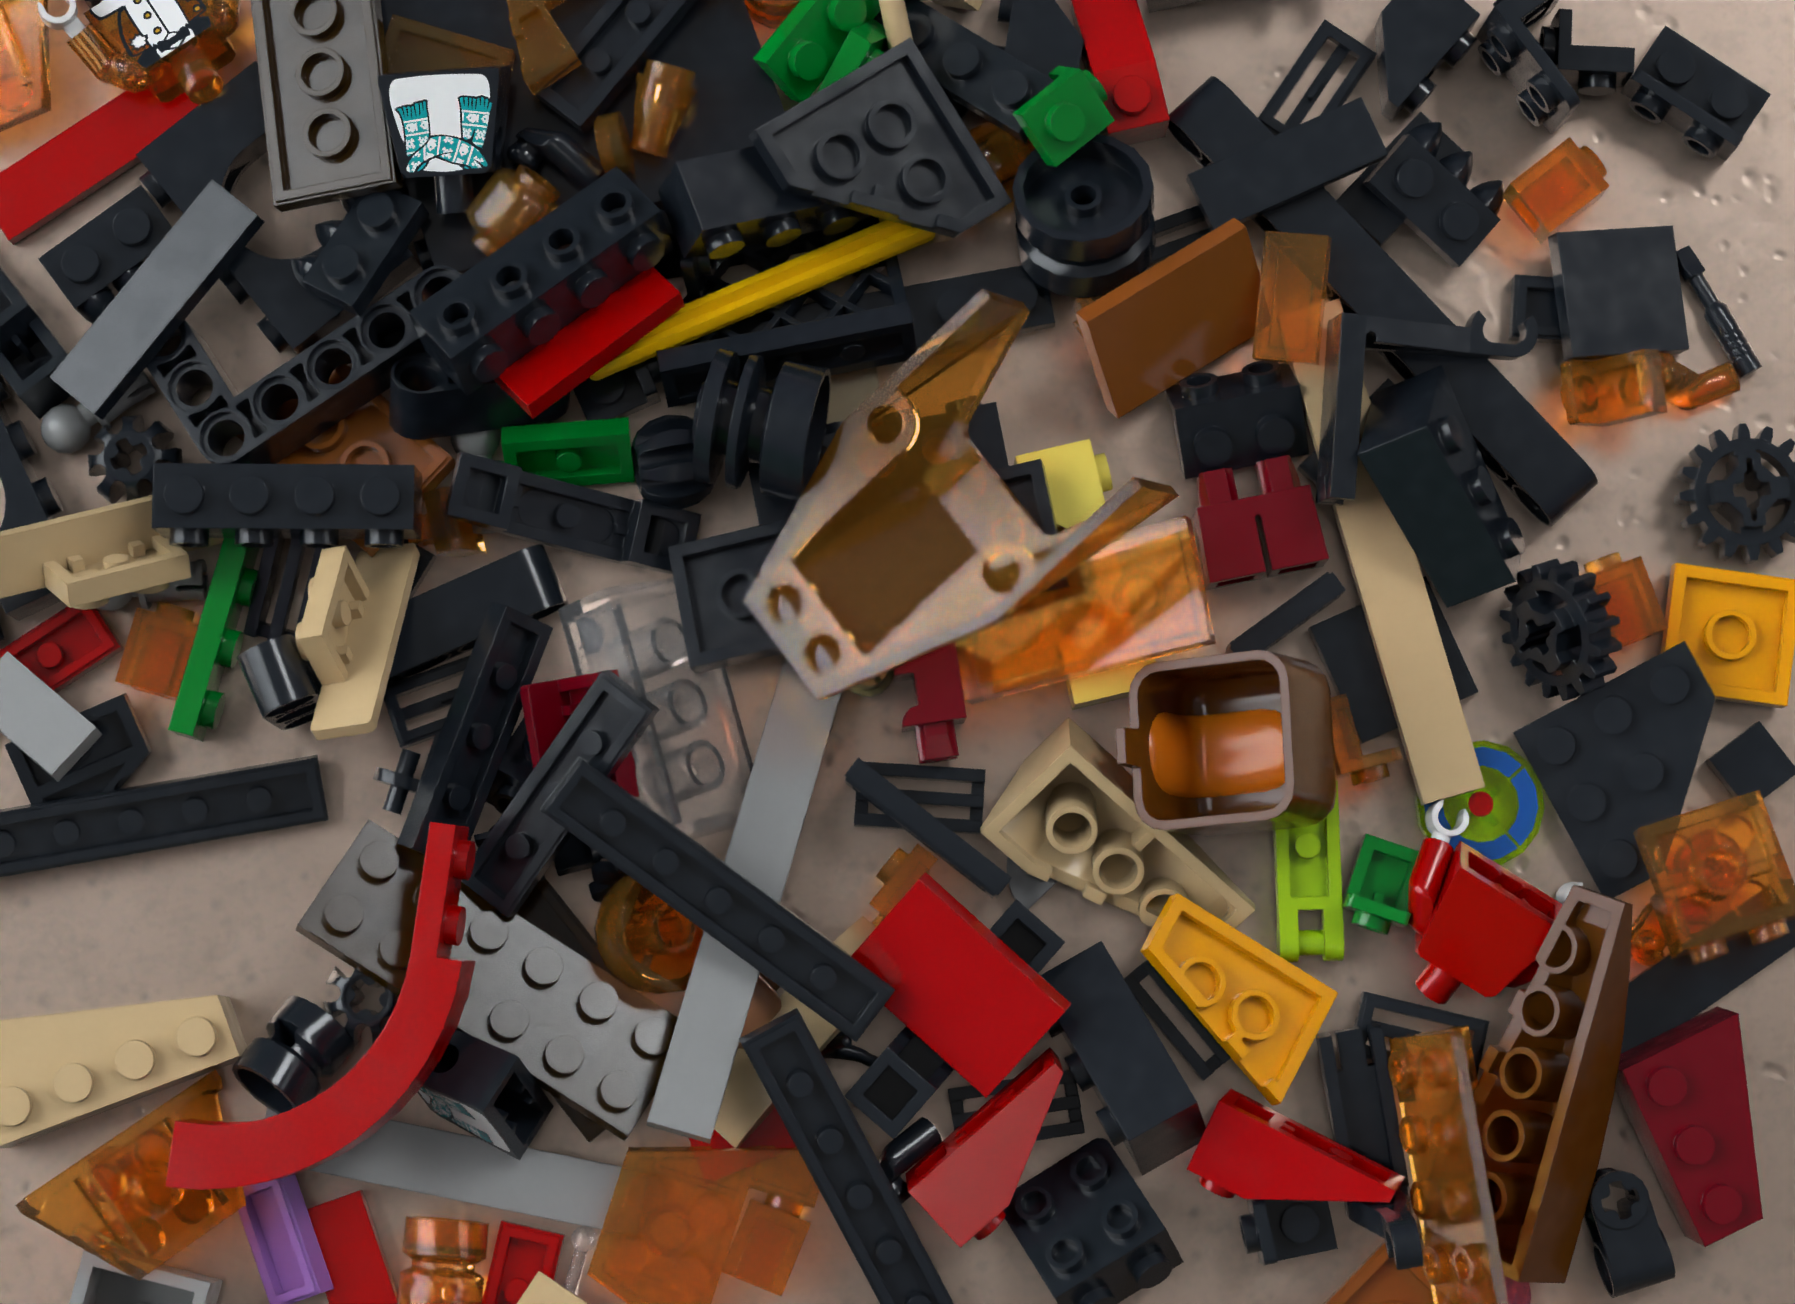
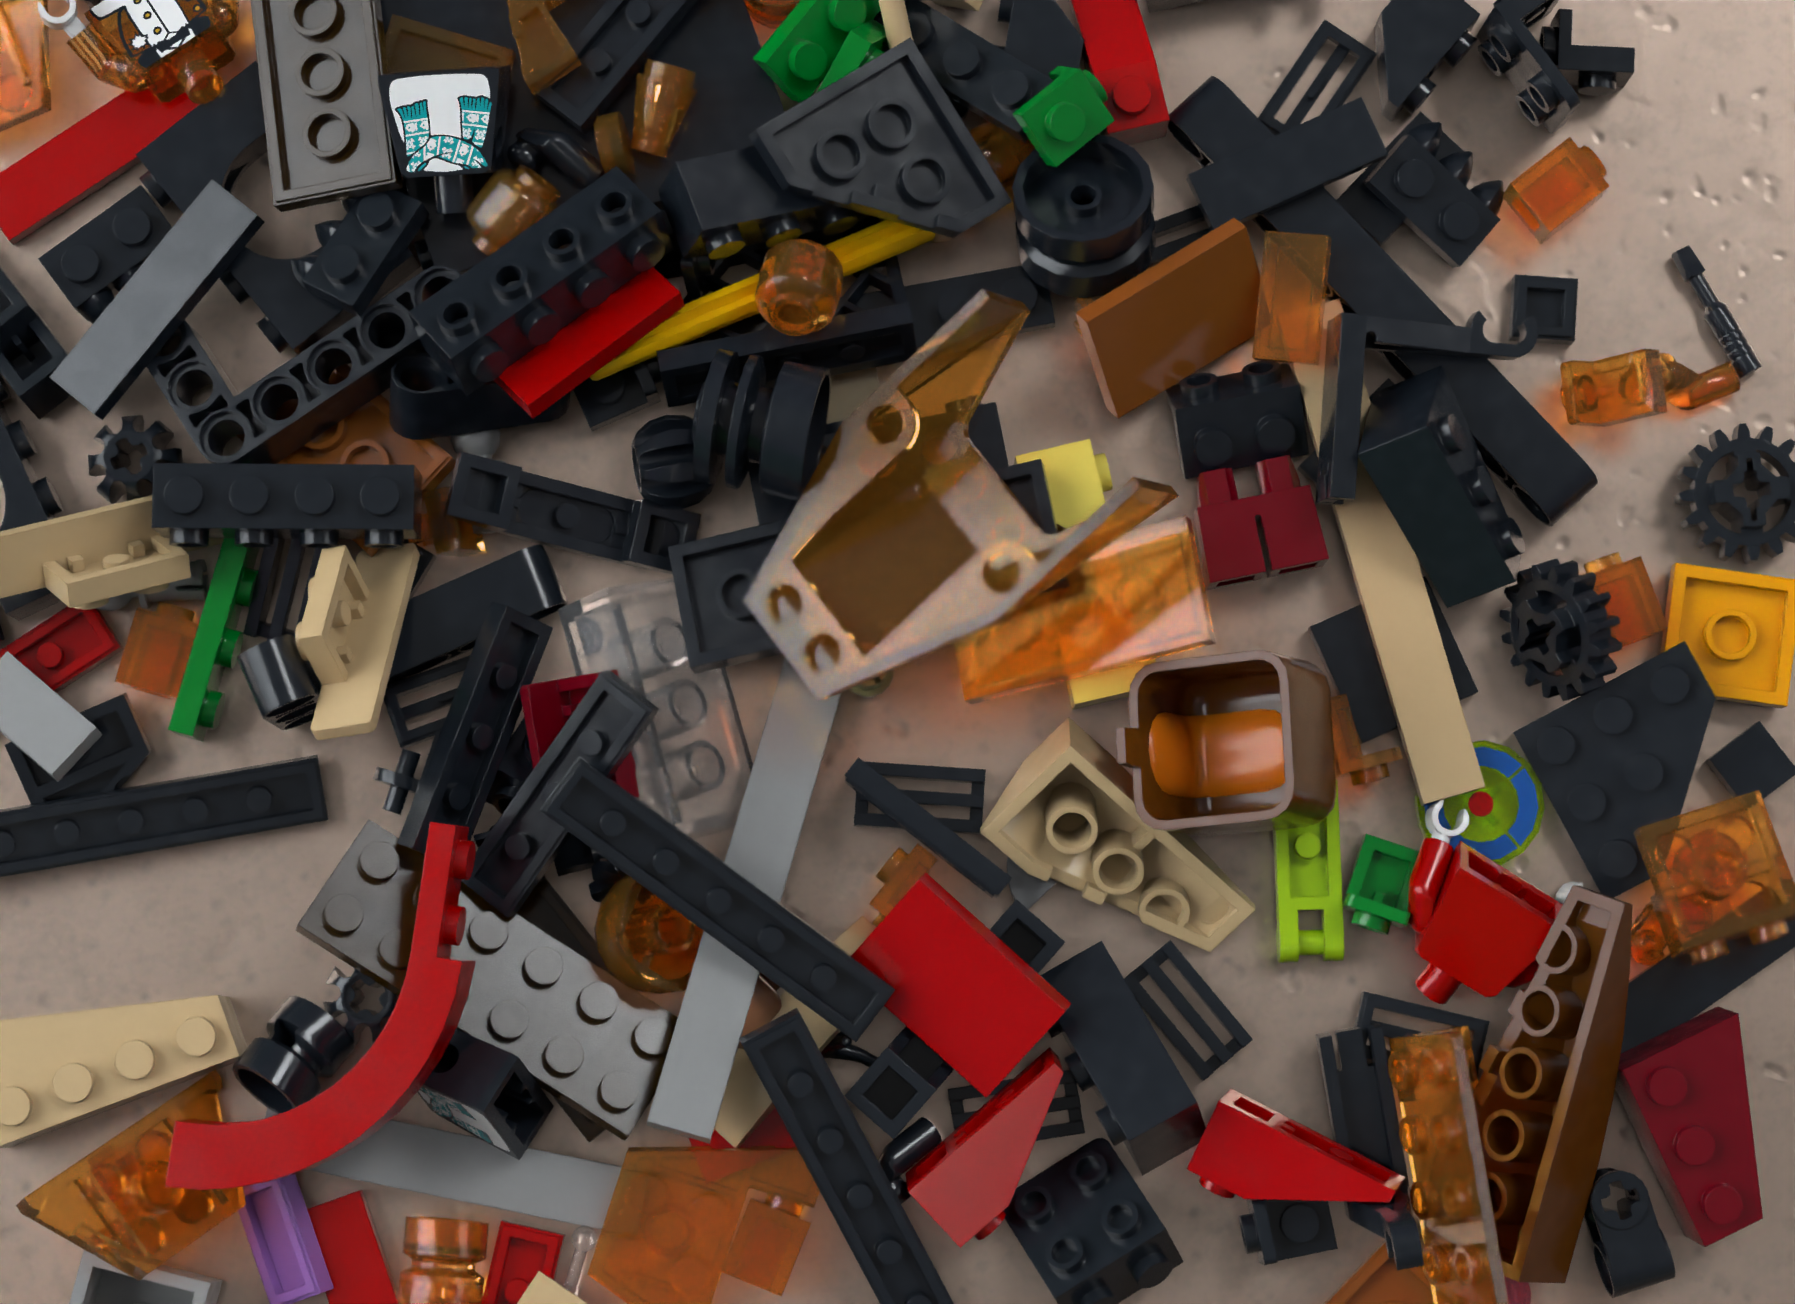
light grey pin [40,371,156,453] -> none
green plate [501,417,635,486] -> none
dark red hips [890,640,967,765] -> none
light orange wing [1140,893,1338,1106] -> none
black tile [1225,572,1346,654] -> none
black tile [1548,225,1689,361] -> none
black bracket [1620,25,1771,161] -> none
none -> clear orange head [754,239,844,336]

